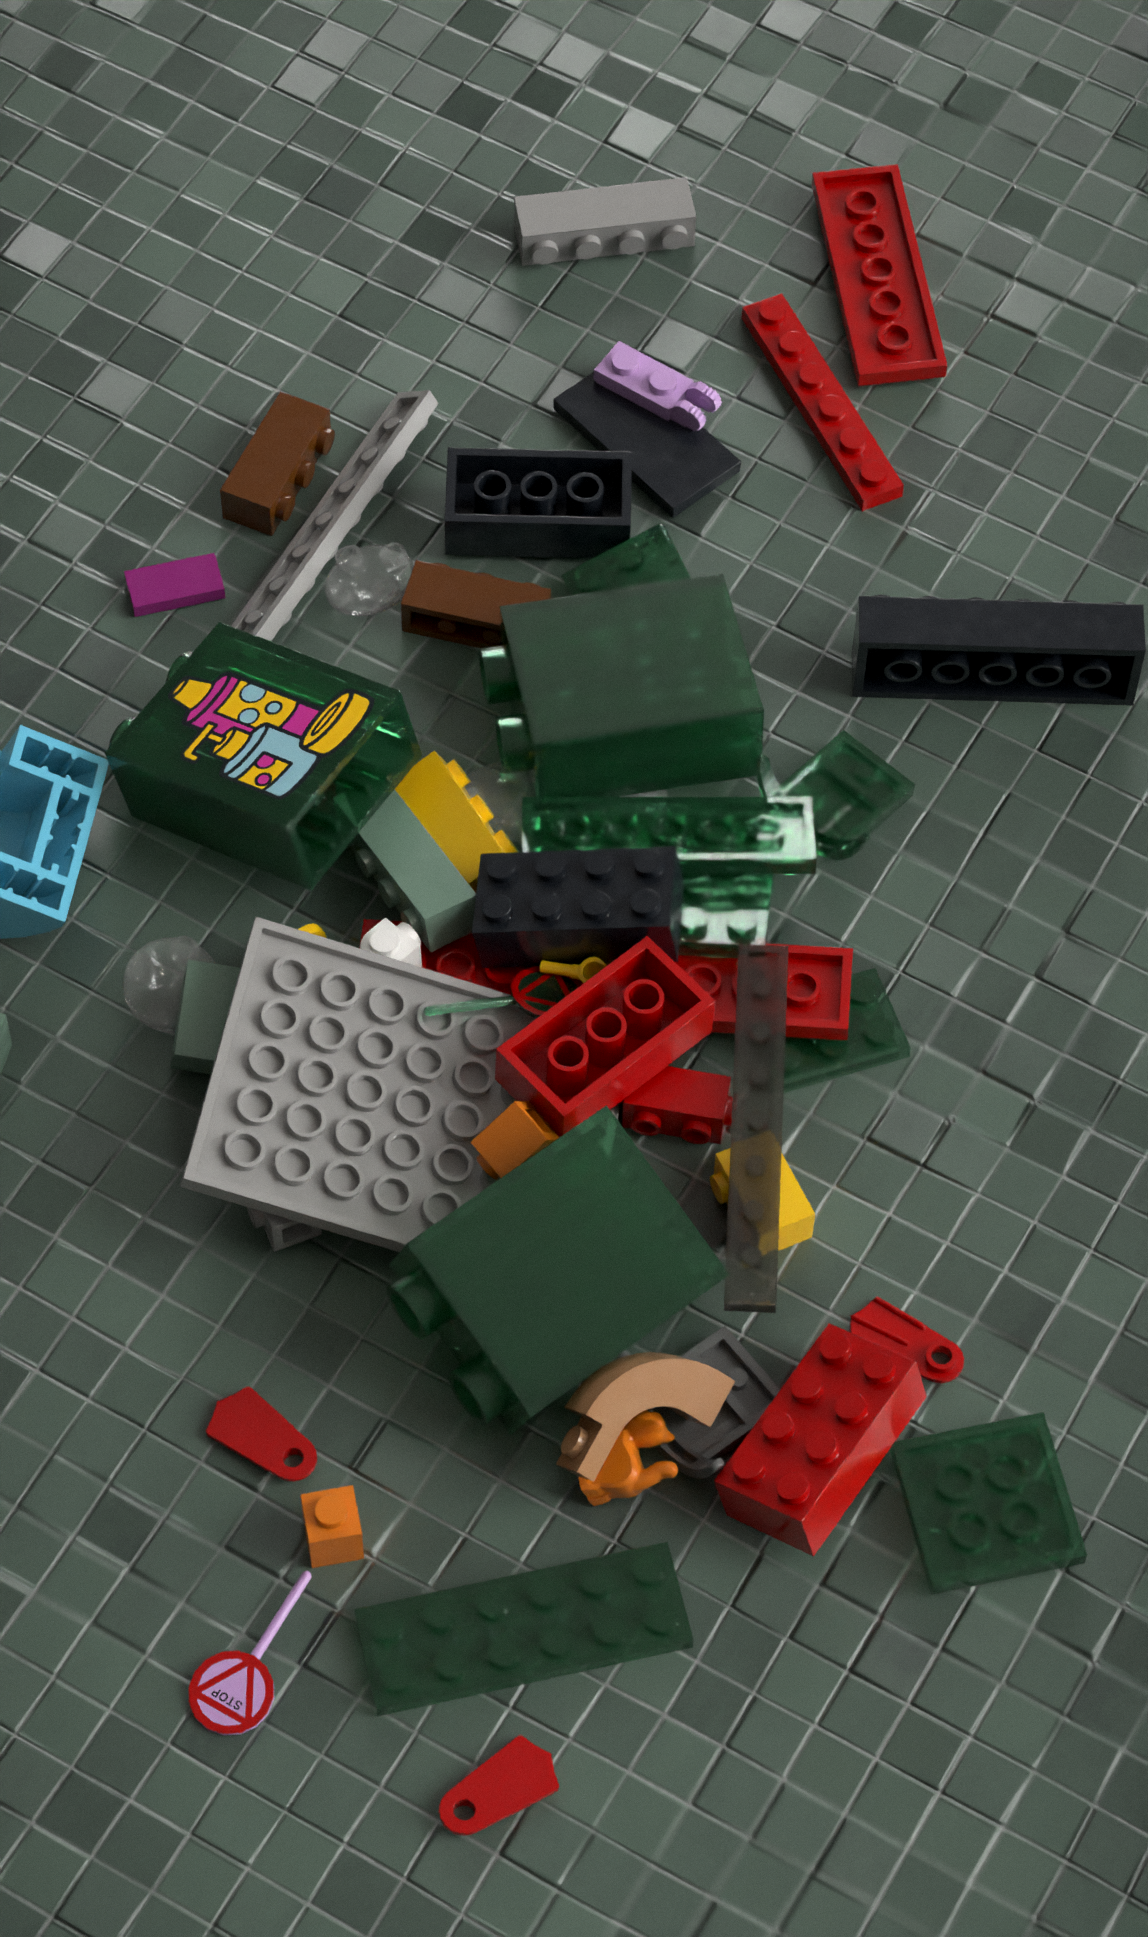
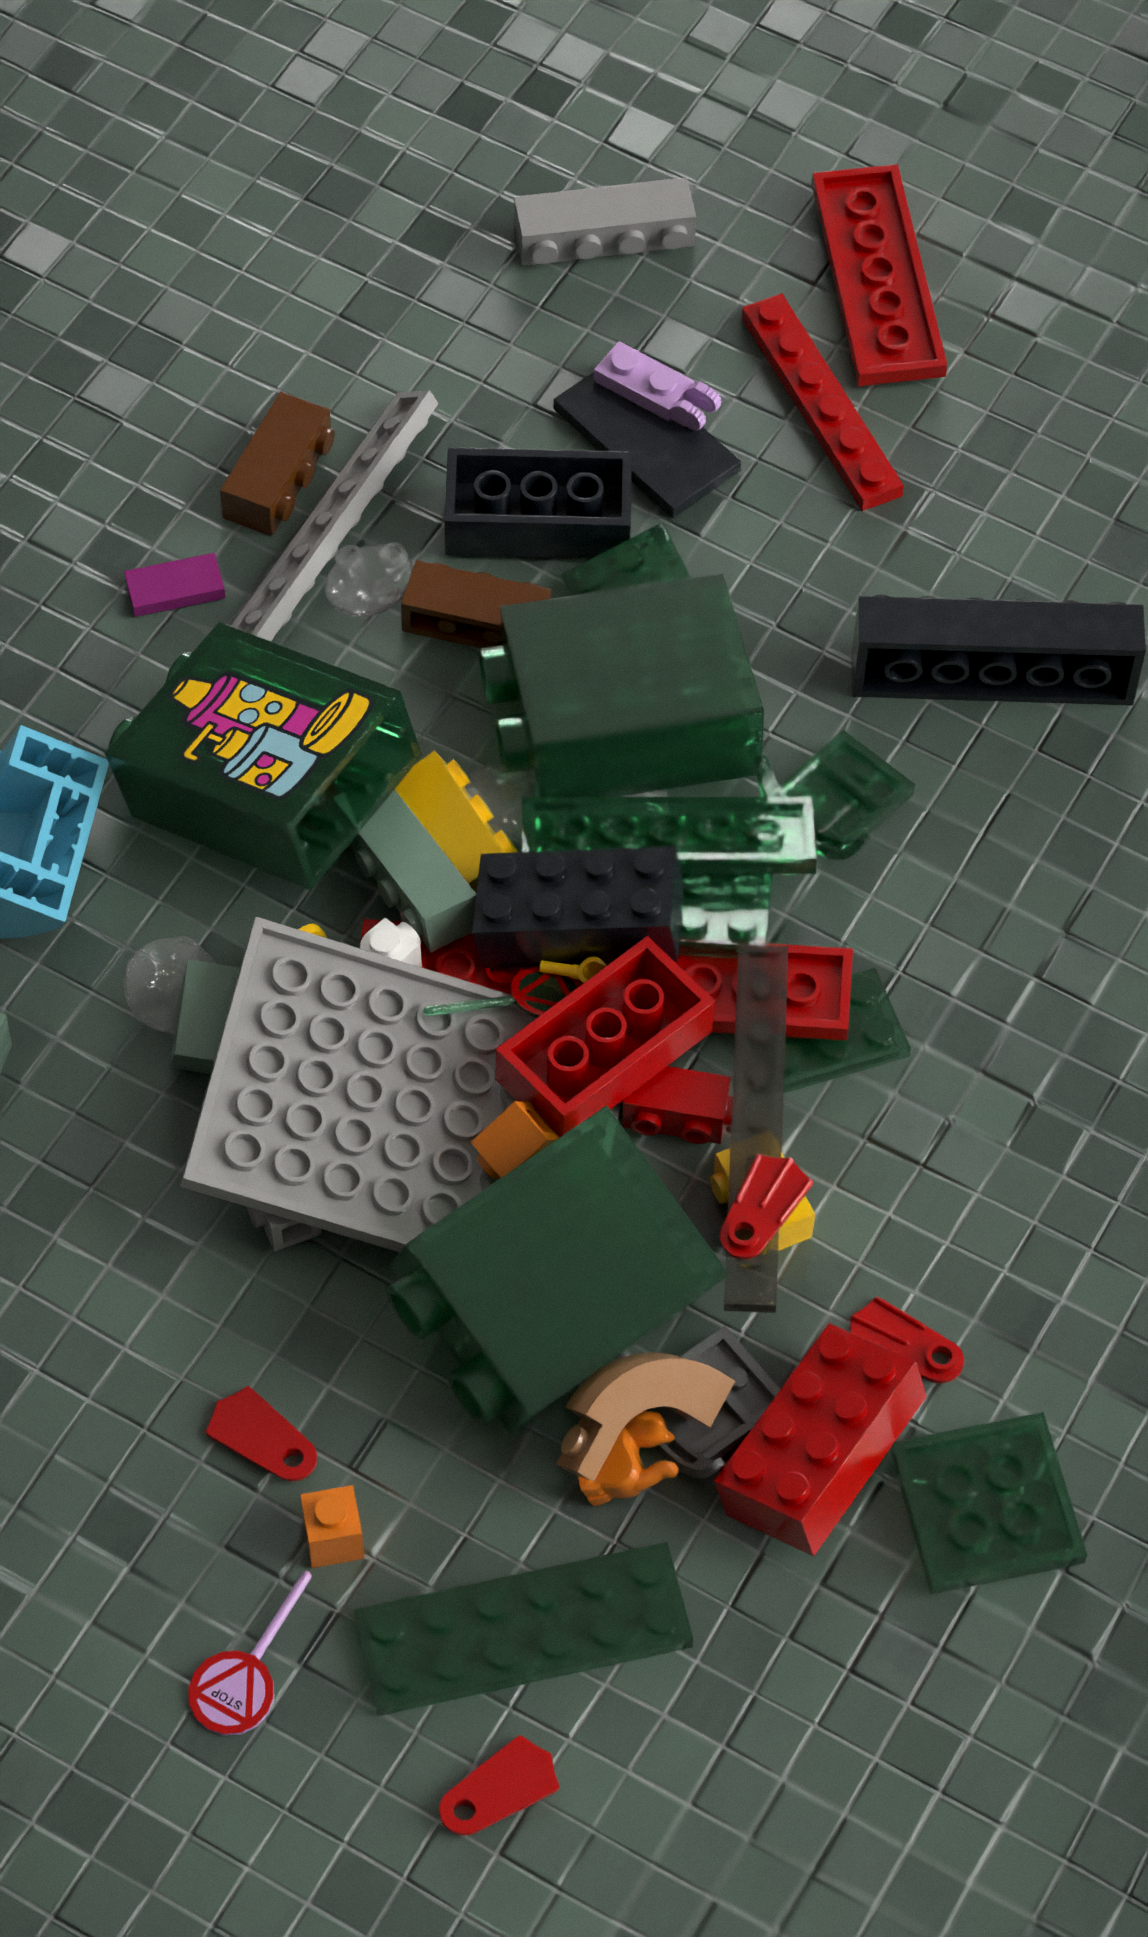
none -> red piece [720,1154,813,1259]

